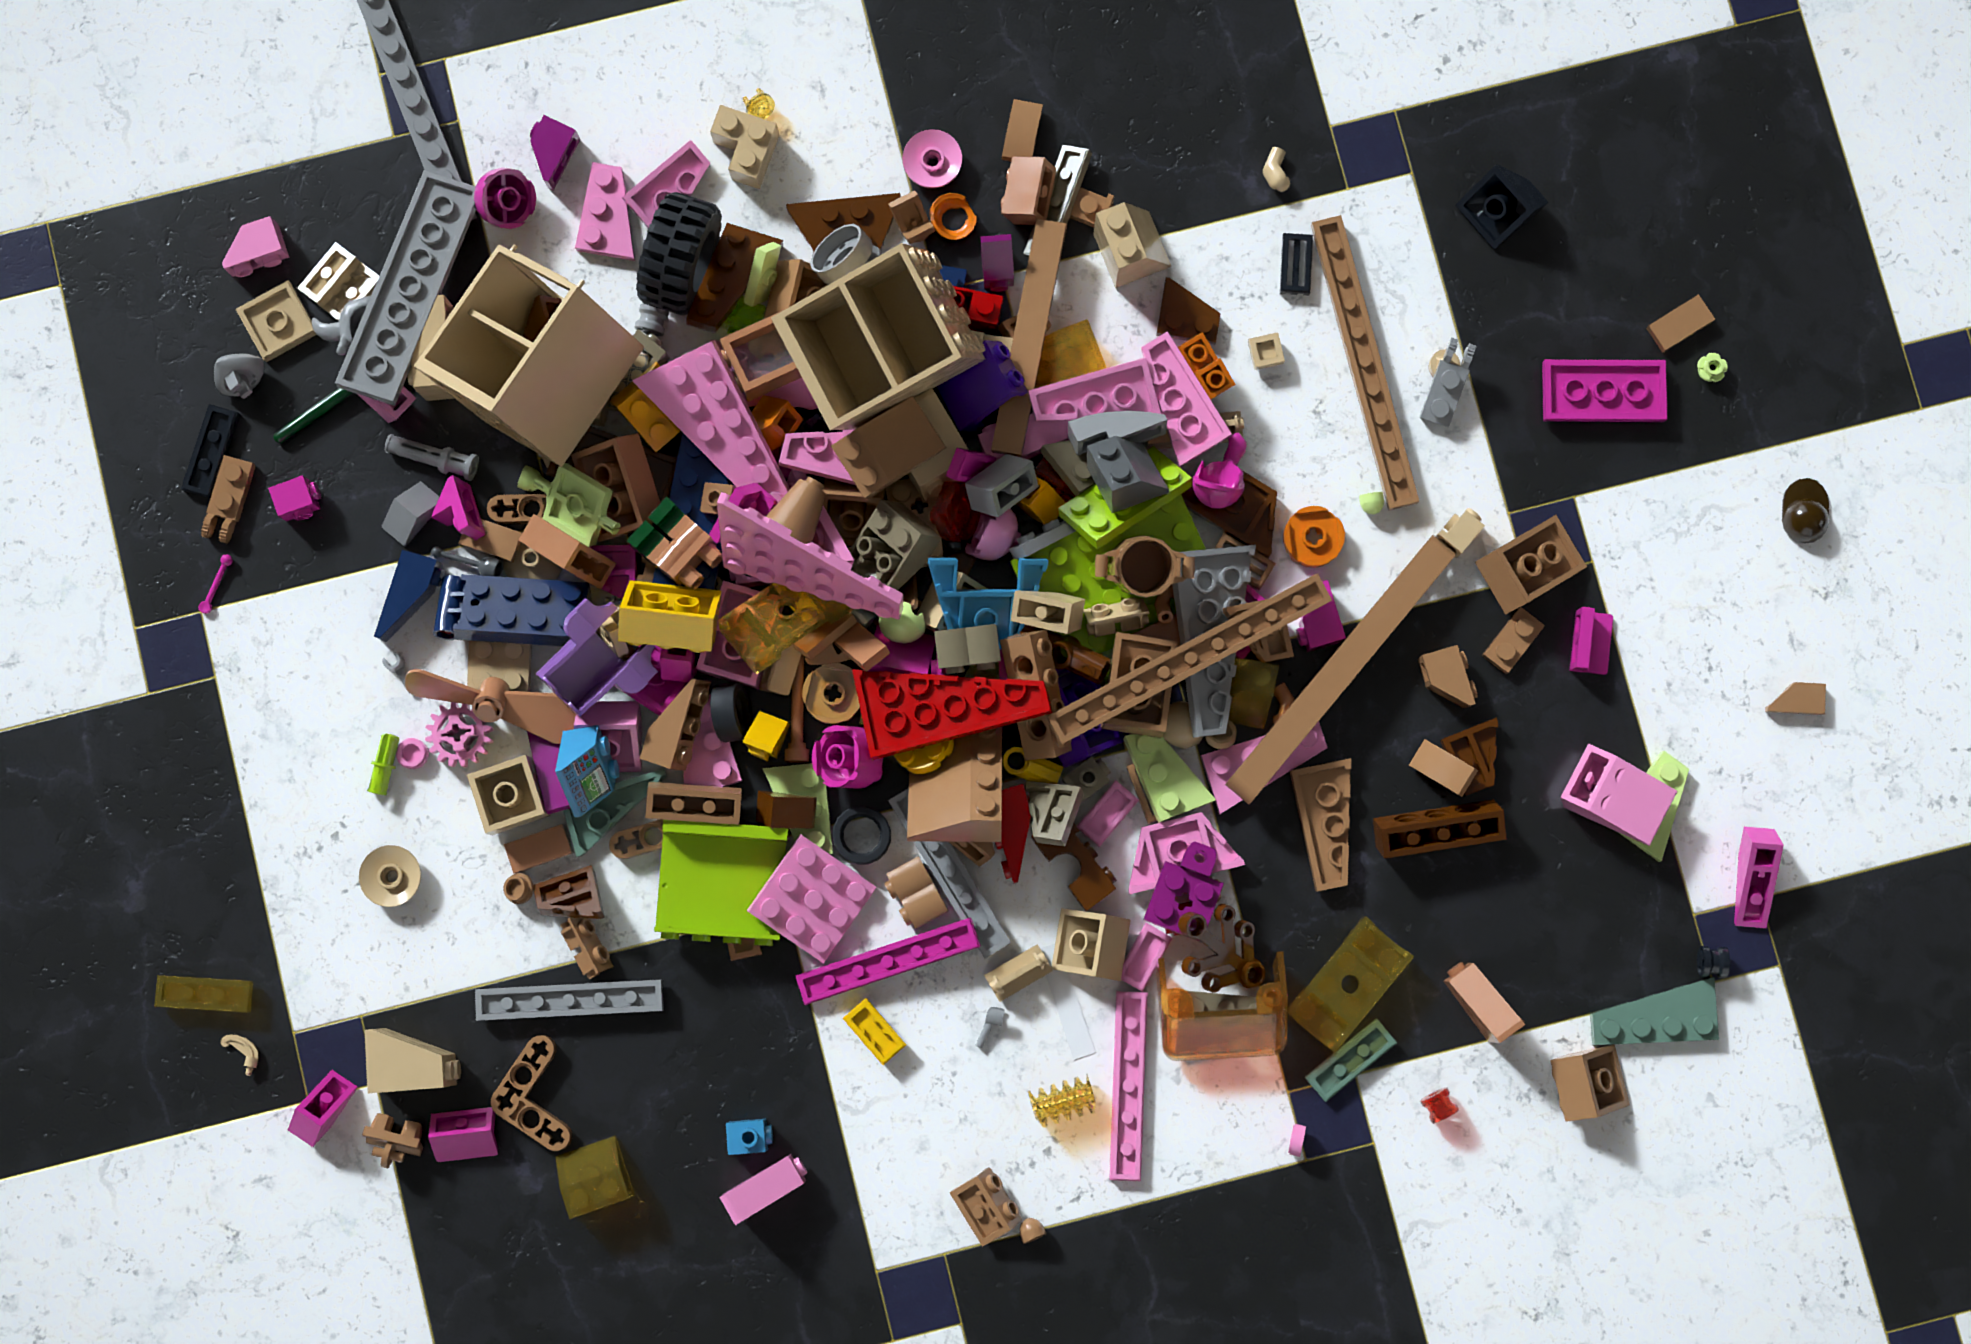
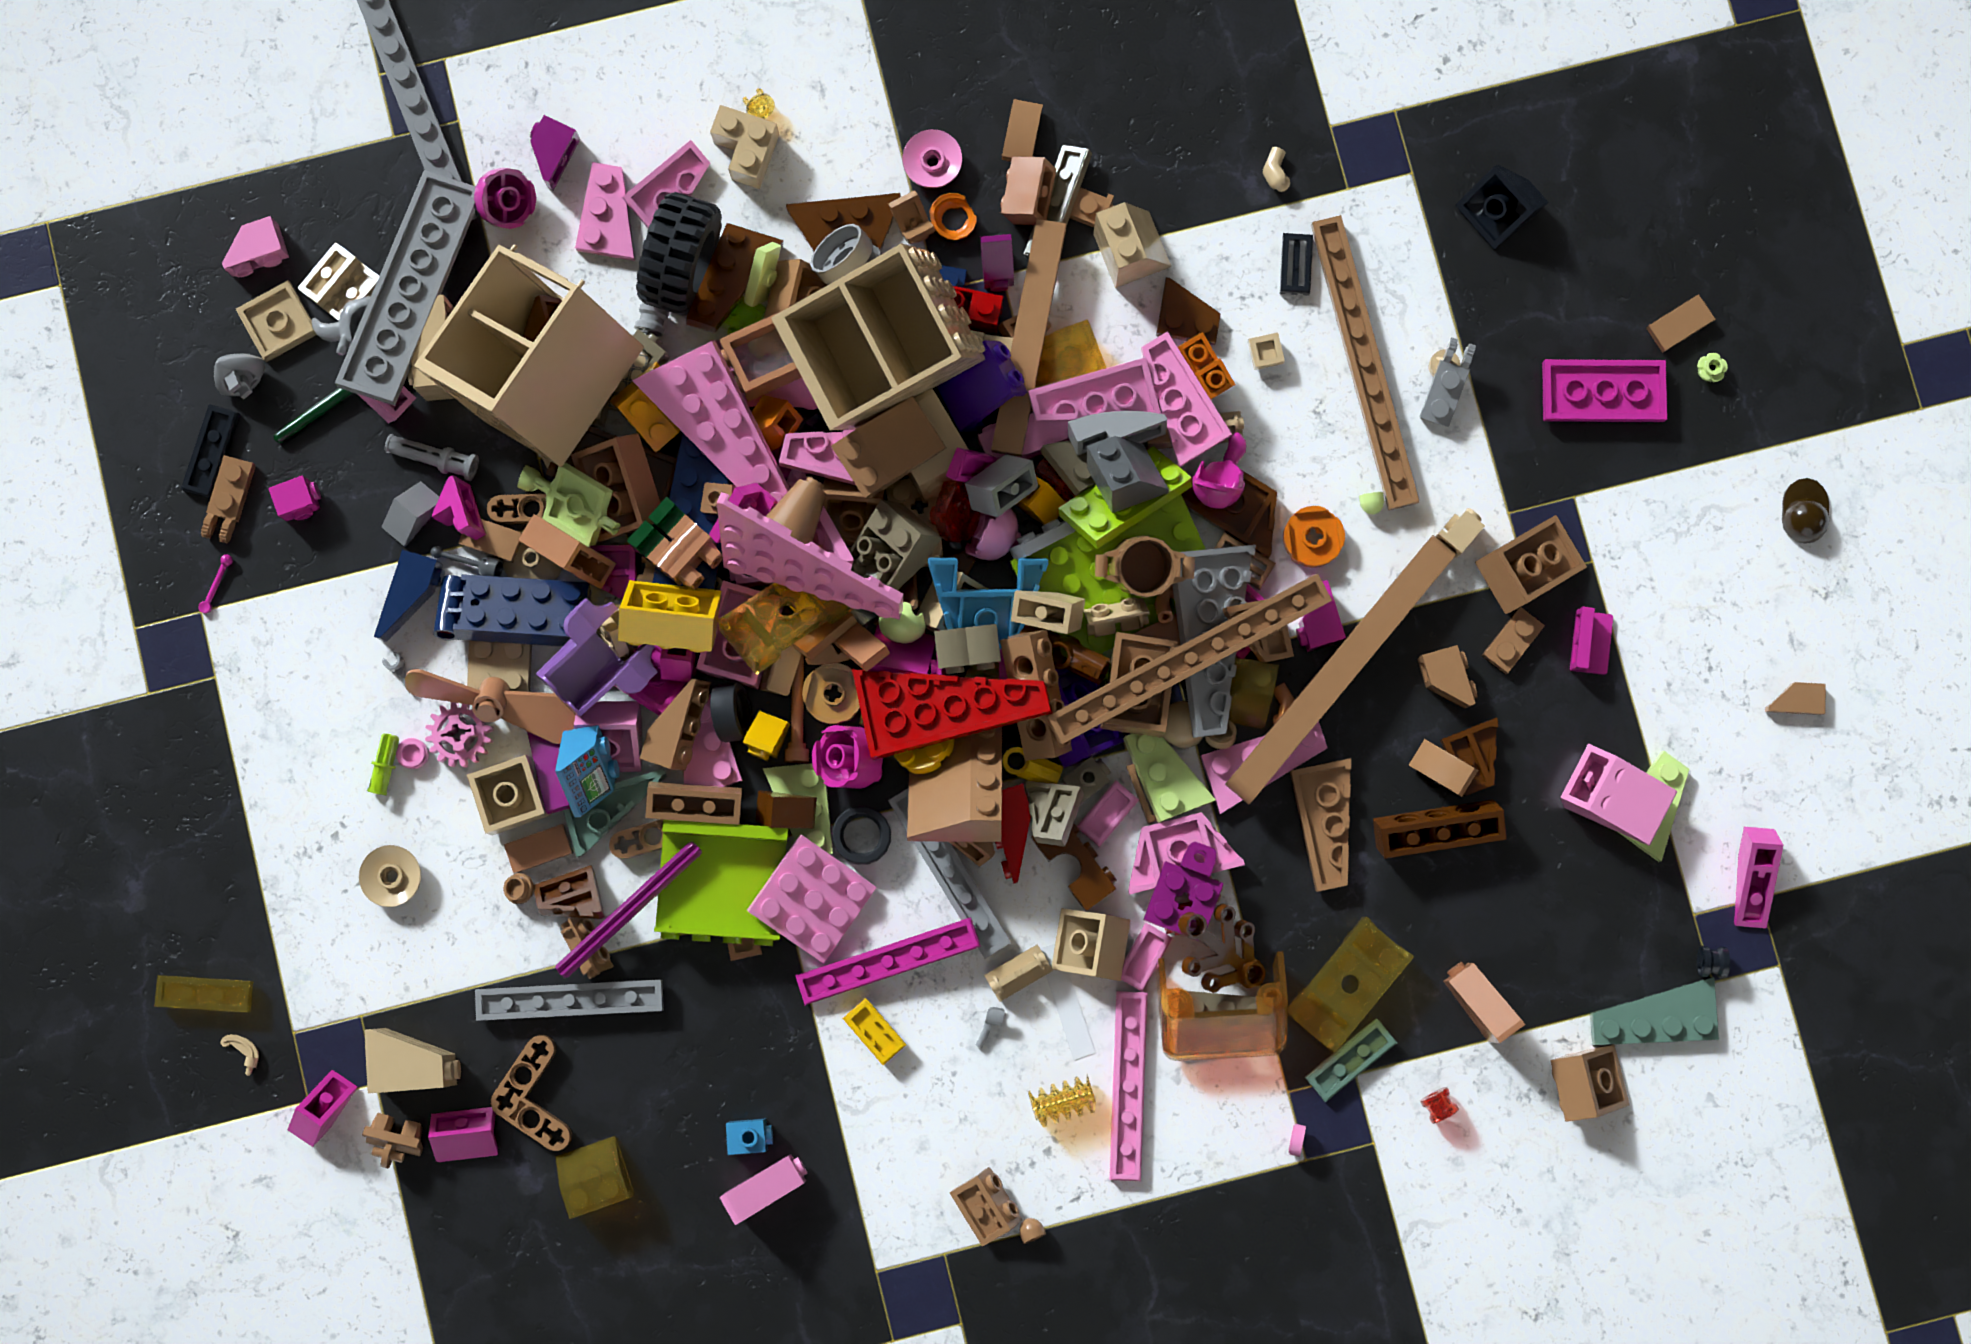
medium nougat brick [884,856,949,929] -> none
none -> magenta axle [555,841,702,978]

